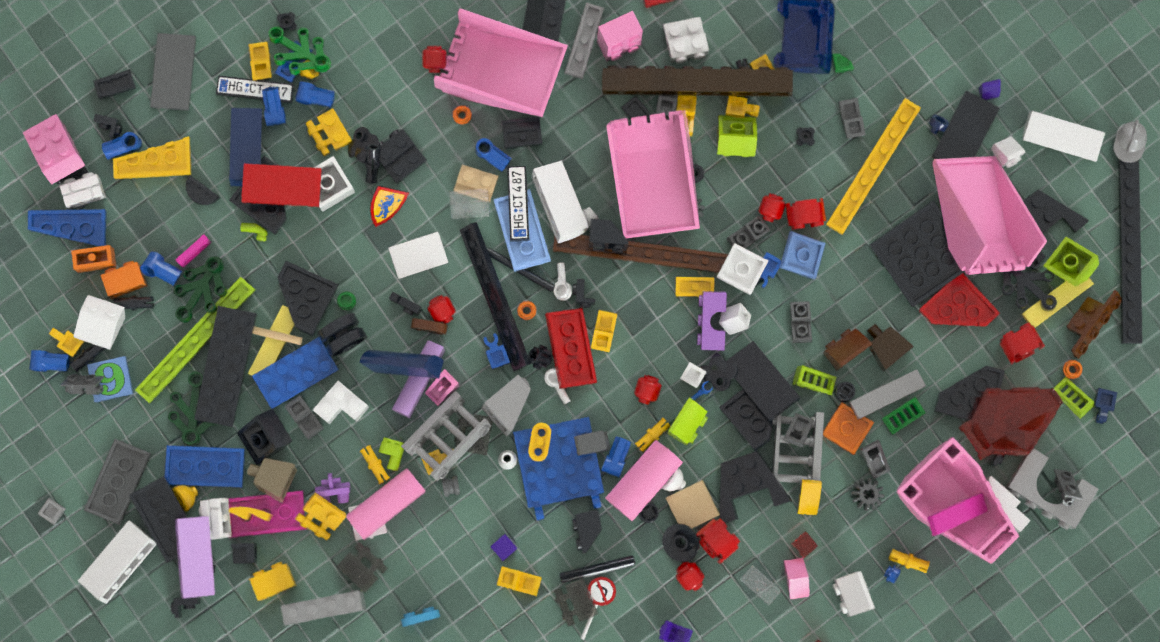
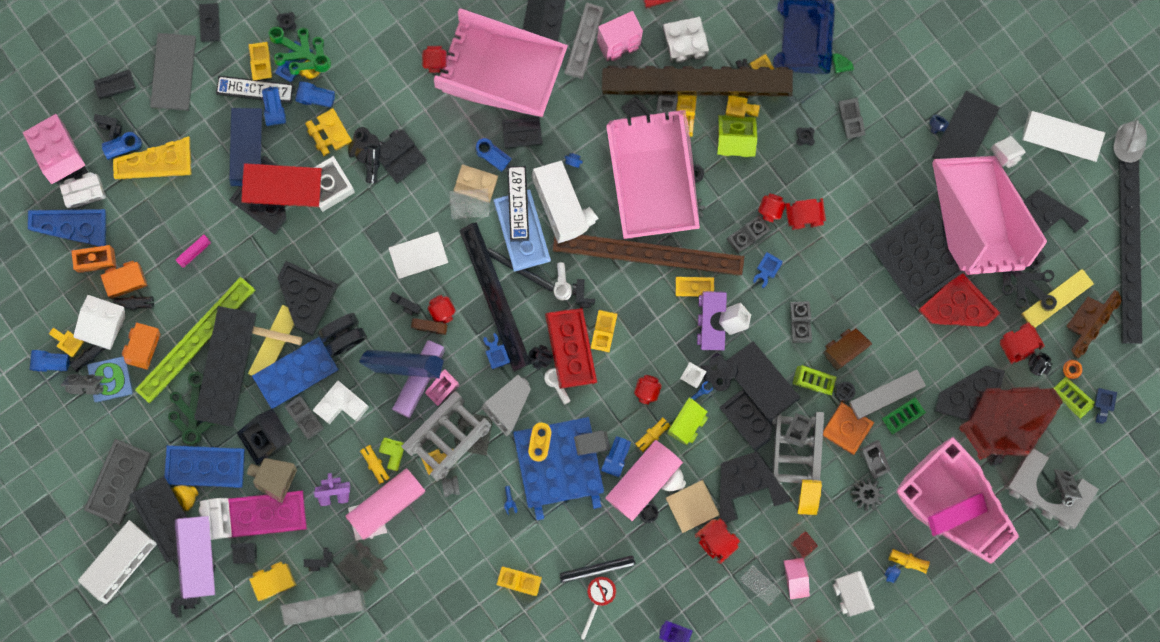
light grey tile [38,498,66,525] -> none
blue piece [140,252,182,286] -> none
dark green plant [173,256,227,323] -> none
black tile [186,175,220,205] -> none
yellow slope [229,507,272,522] -> none
lime arm [240,223,268,242] -> none
yellow plate [295,493,346,540] -> none
green plate [337,291,356,311] -> none
shield [370,185,409,227] -> none
dark azure plate [400,607,440,627] -> none
orange plate [453,105,472,125] -> none
dark purple slope [490,534,518,561] -> none
white cone [498,450,517,470] -> none
orange plate [517,301,536,320] -> none
clear smoke plate [553,578,599,627] -> none
black slope [572,510,602,554] -> none
black slope [589,219,628,254] -> none
black dish [662,524,700,562] -> none
red head [676,561,705,591] -> none
white plate [716,243,768,295] -> none
medium blue tile [780,231,826,280] -> none
yellow plate [826,98,921,235] -> none
dark brown torso [867,323,914,372] -> none
dark purple slope [978,79,1001,100] -> none
white slope [986,476,1031,533] -> none
lime slope [1043,237,1099,287] -> none
none -> orange brick [122,322,160,370]
none -> black plate [199,3,221,43]
none -> black bracket [304,547,333,571]
none -> blue hand [504,486,518,515]
none -> blue plate [564,153,583,168]
none -> black gear [1028,352,1053,376]

